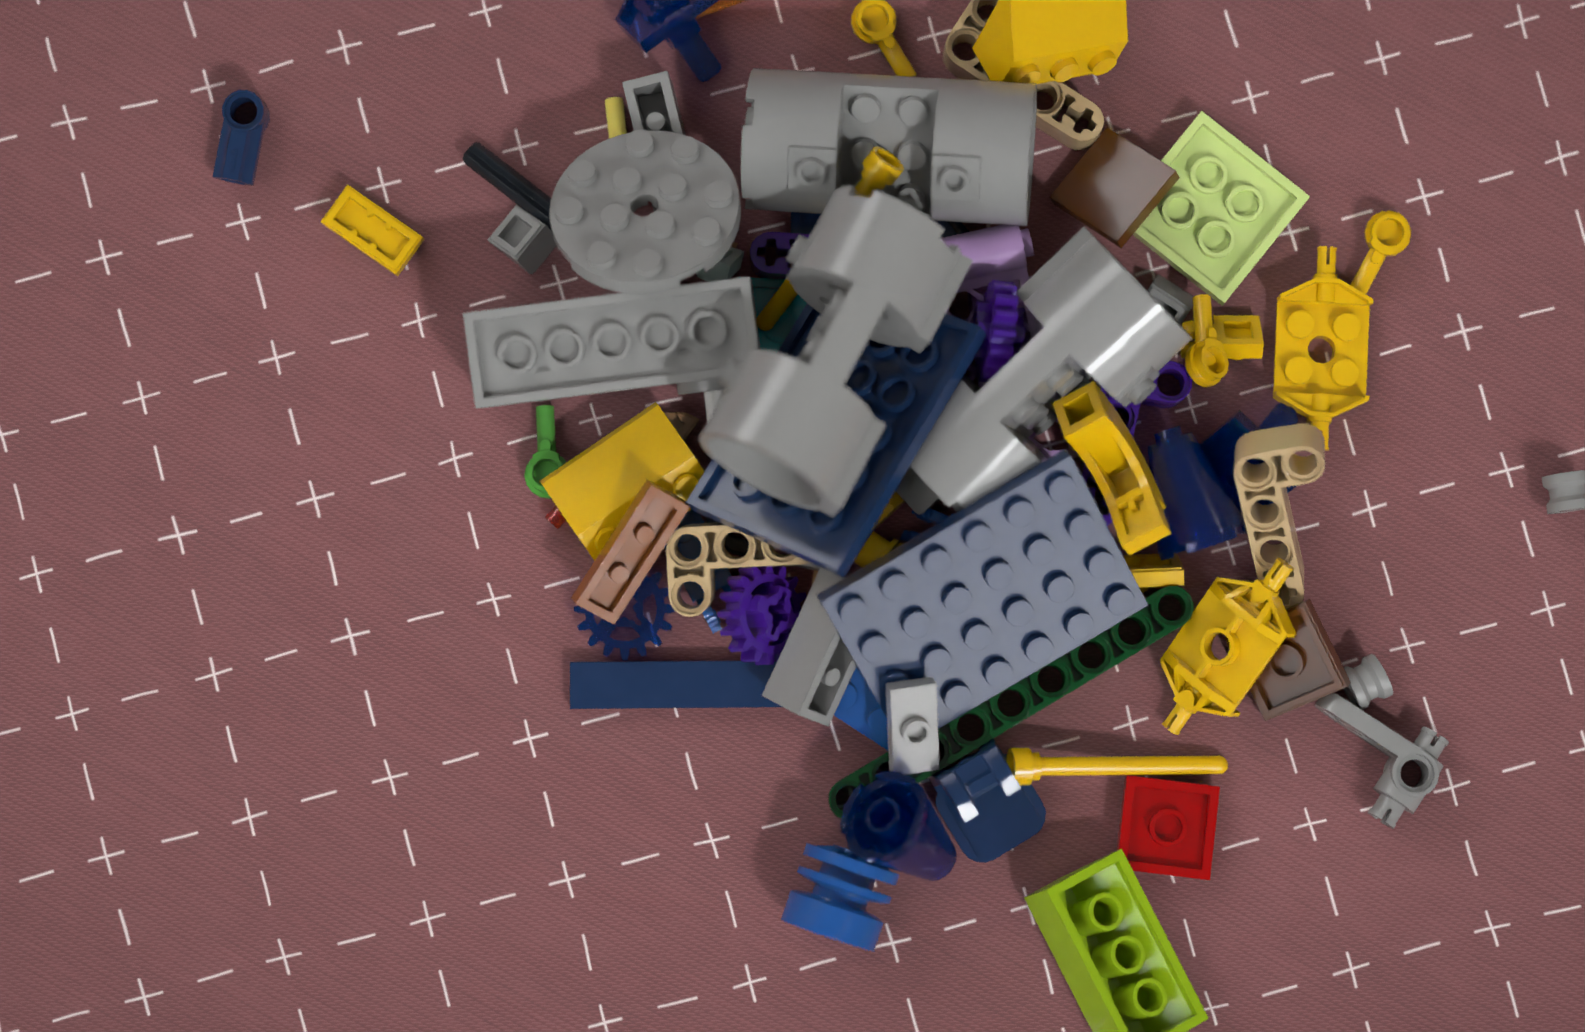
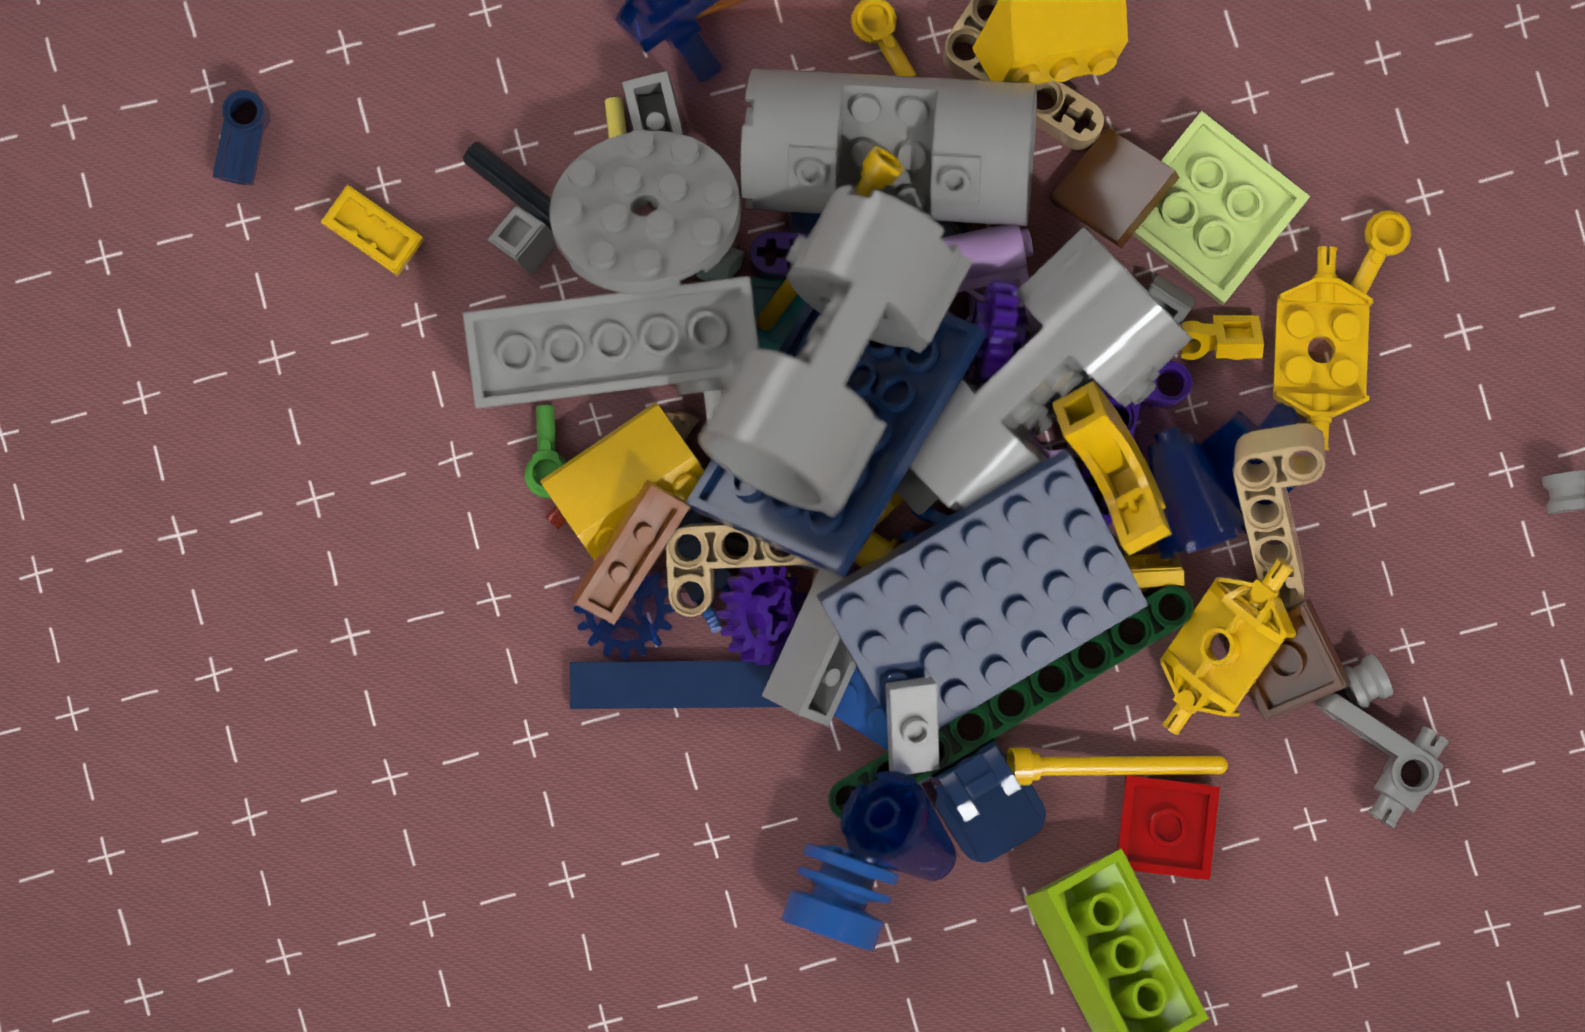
yellow plate [1185,294,1229,387] -> none

